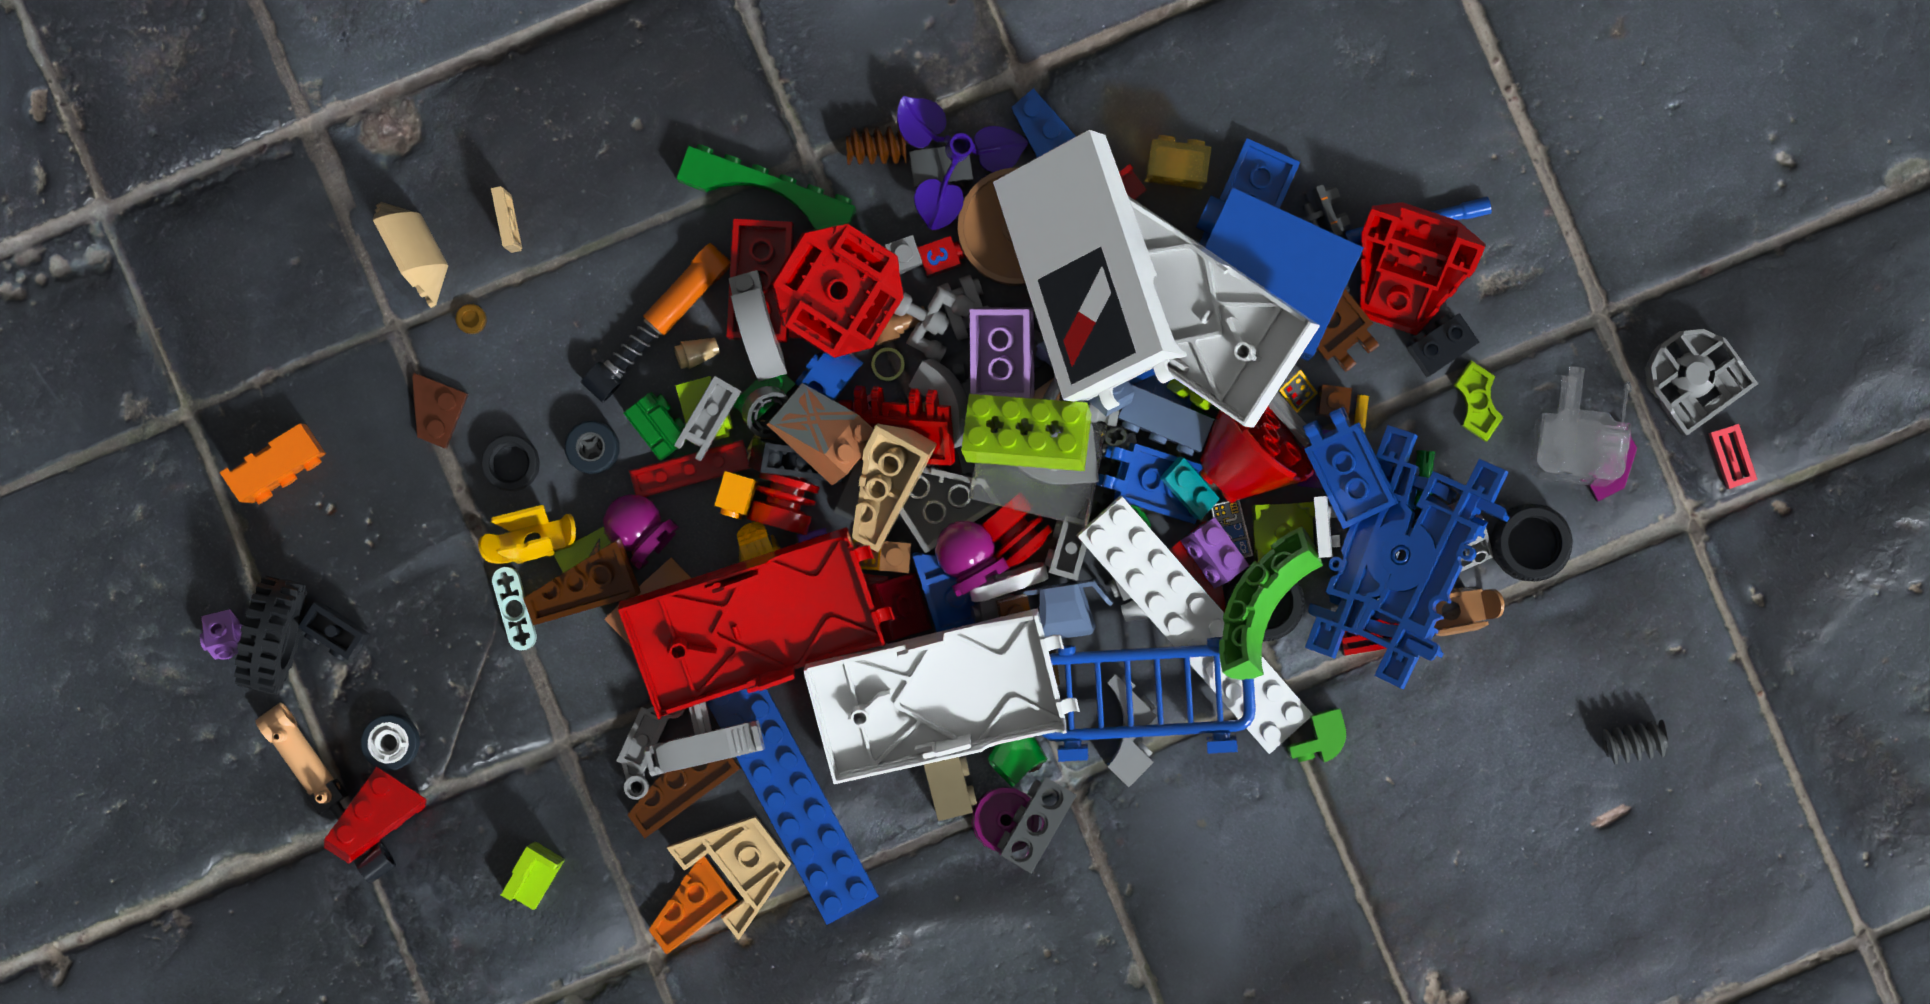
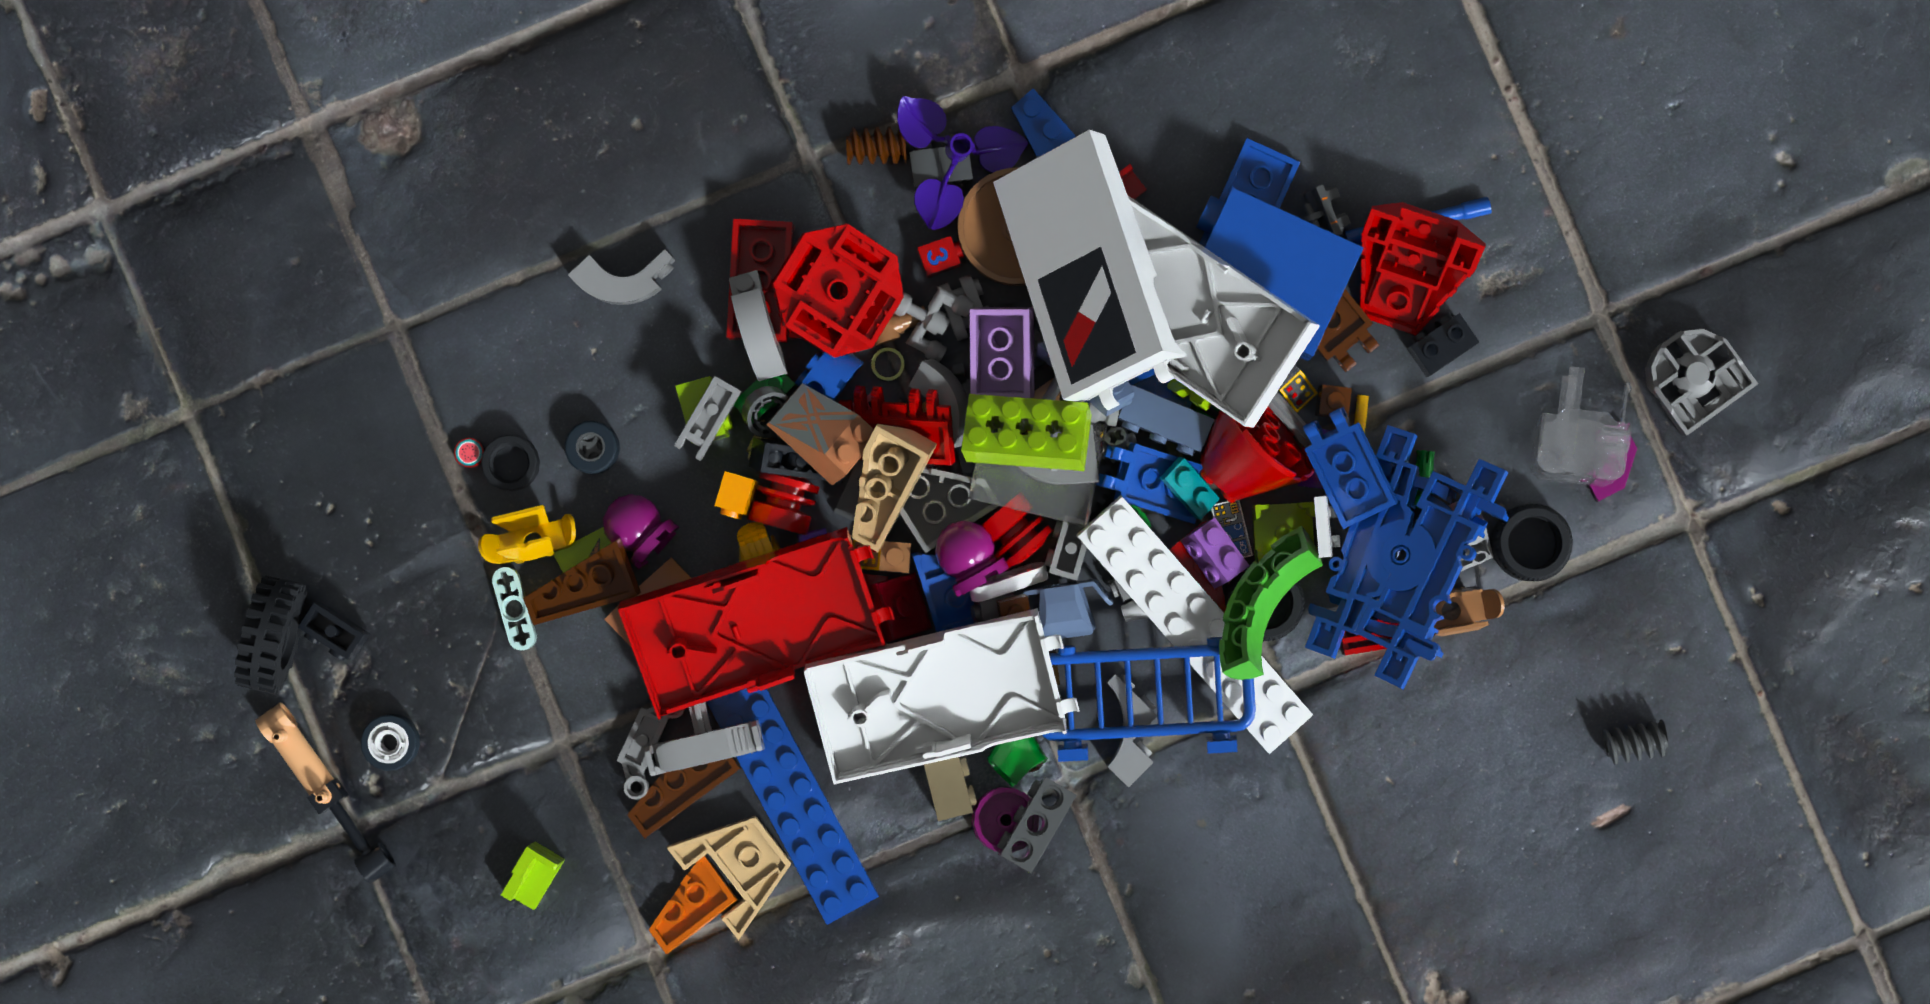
medium lavender brick [200,609,242,660] -> none
orange wedge [219,423,326,505] -> none
red wedge [324,767,427,864] -> none
tan wedge [373,202,448,308] -> none
copper wing [412,373,469,449] -> none
pearl gold tile [456,304,487,334] -> none
tan tile [491,186,522,253] -> none
piece [581,243,731,403] -> none
green brick [623,392,688,461] -> none
red tile [629,440,751,497] -> none
tan cone [674,337,720,369] -> none
green arch [677,144,856,230] -> none
light grey brick [885,235,923,274] -> none
clear yellow brick [1144,135,1211,190] -> none
bright green brick [1287,707,1346,762] -> none
lime tile [1453,360,1503,442] -> none
coral tile [1708,424,1757,489] -> none
none -> tile [454,438,485,468]
none -> light grey arch [568,249,675,305]

